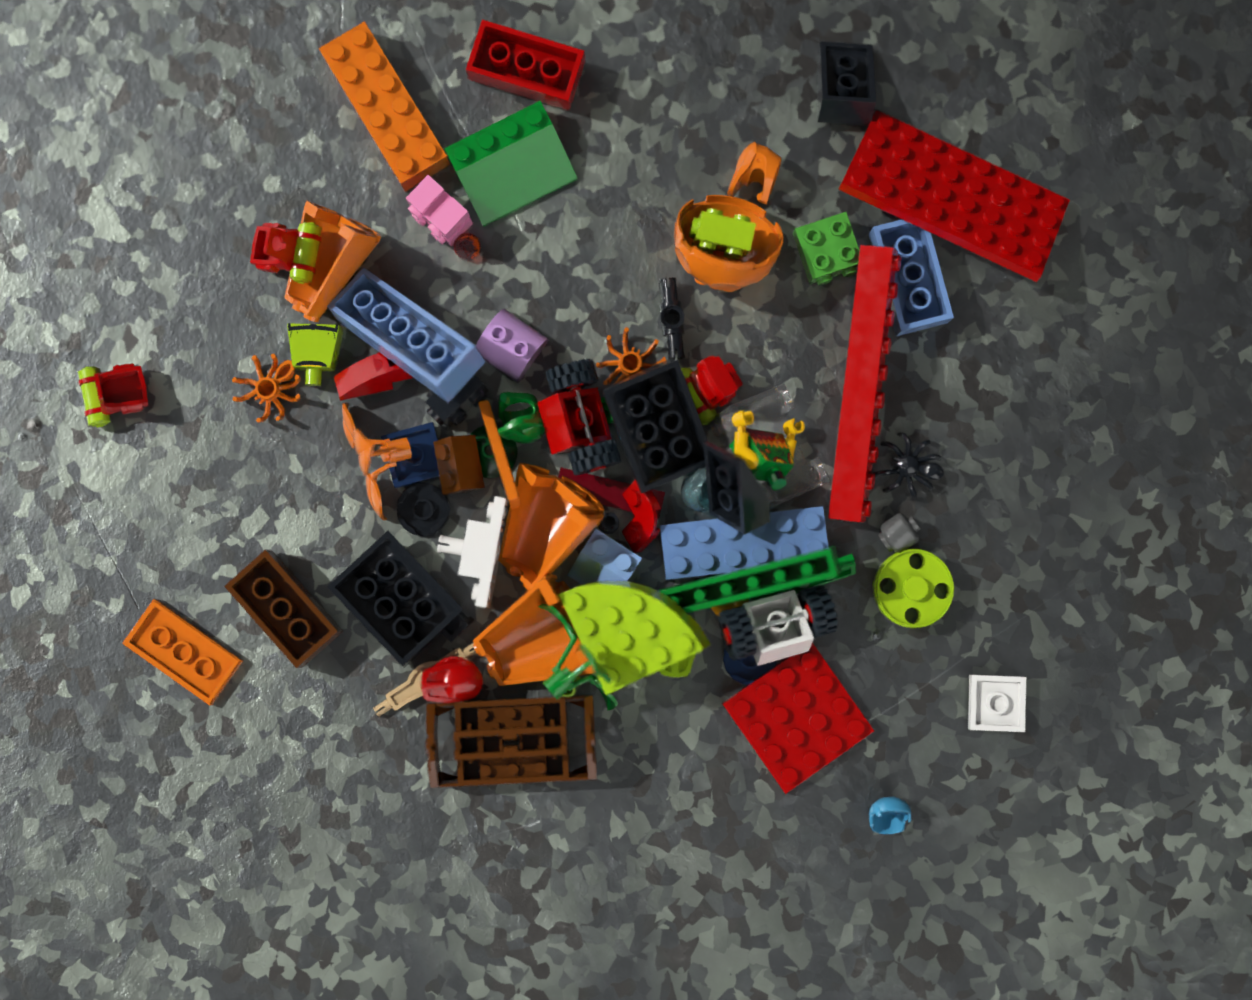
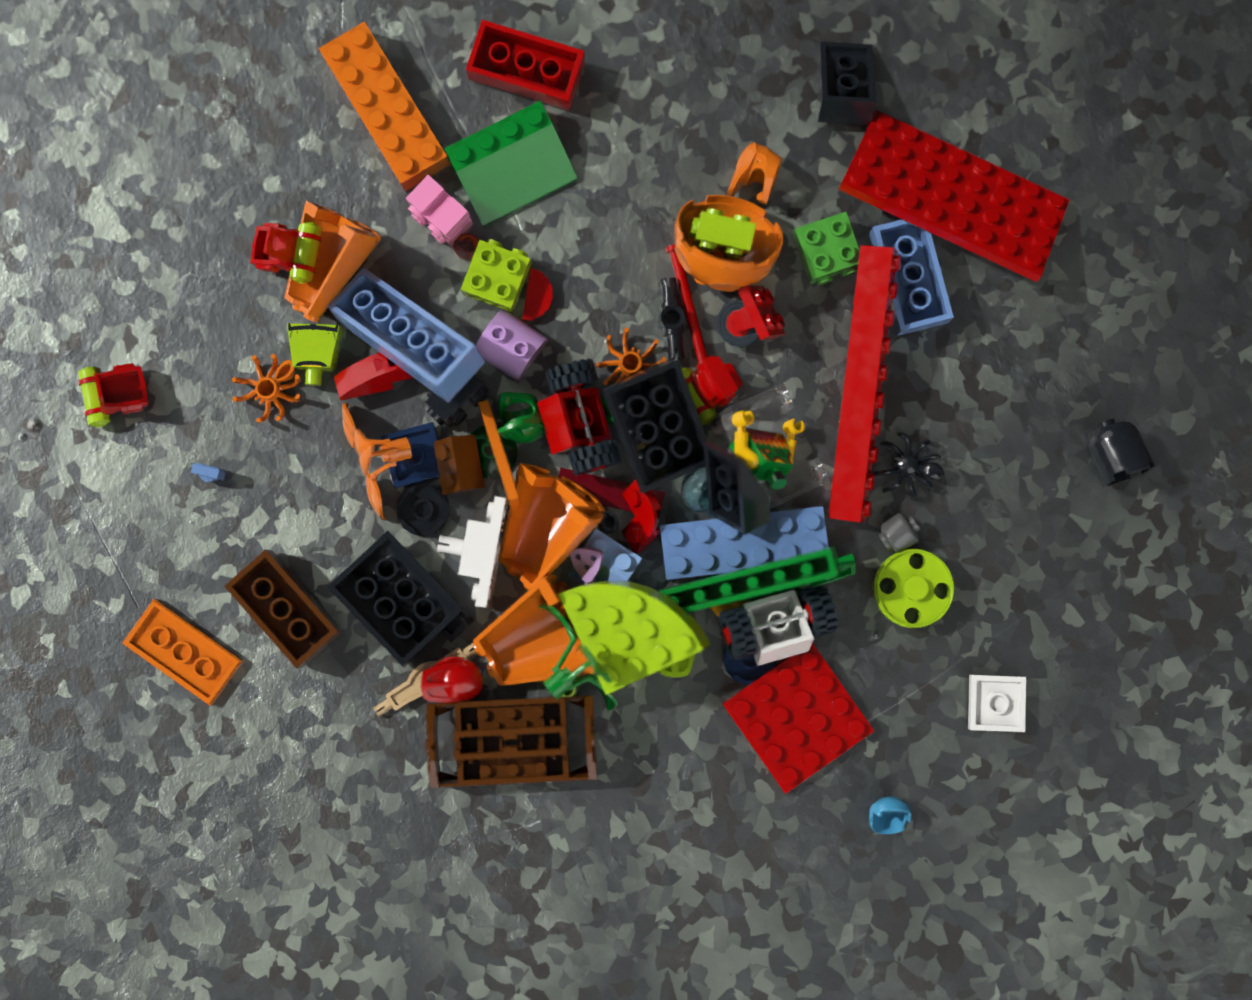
none -> medium blue tile [191,462,226,482]
none -> lime brick [460,239,532,313]
none -> red tile [522,268,553,322]
none -> lavender piece [570,547,604,584]
none -> red bar [665,244,708,367]
none -> red plate [717,285,786,347]
none -> black cylinder [1088,418,1155,487]

